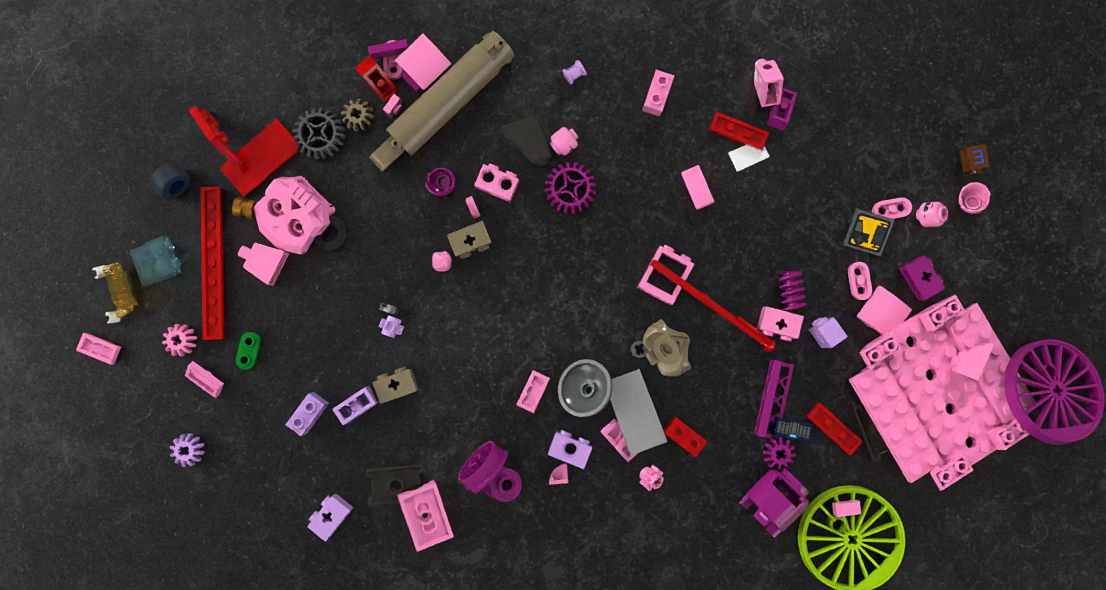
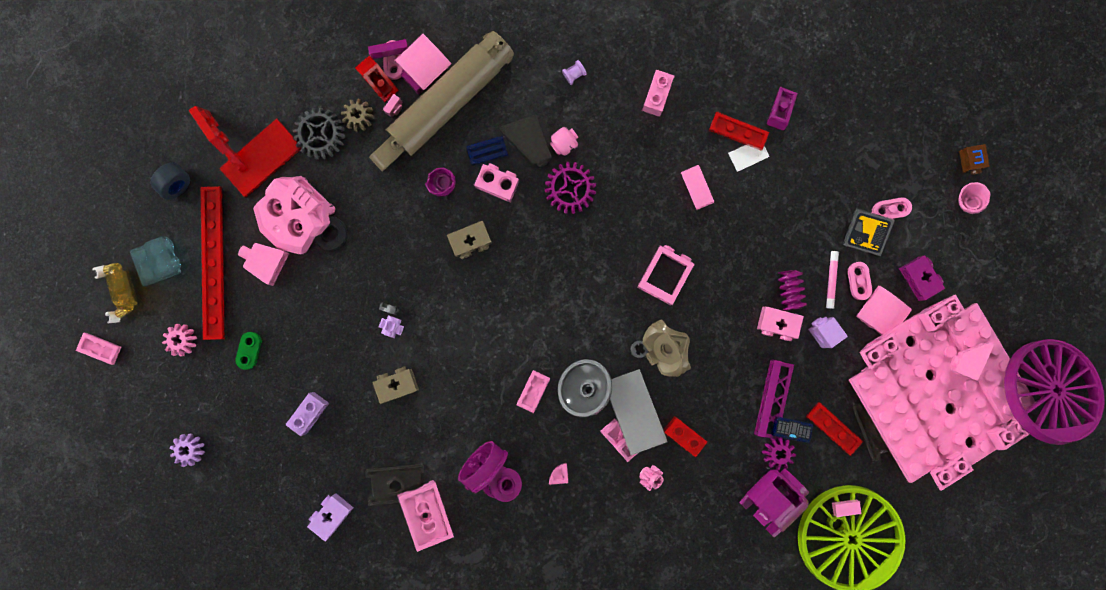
bright pink plate [185,361,224,398] -> none
pearl gold wheel [232,198,257,219] -> none
lavender brick [333,386,379,425] -> none
bright pink piece [432,251,452,272] -> none
bright pink tile [465,196,480,219] -> none
lavender brick [548,430,592,469] -> none
red bar [650,259,776,352] -> none
bright pink torso [754,59,784,107] -> none
bright pink head [916,202,948,227] -> none
none -> clear blue tile [466,136,508,165]
none -> bright pink bar [826,251,839,309]

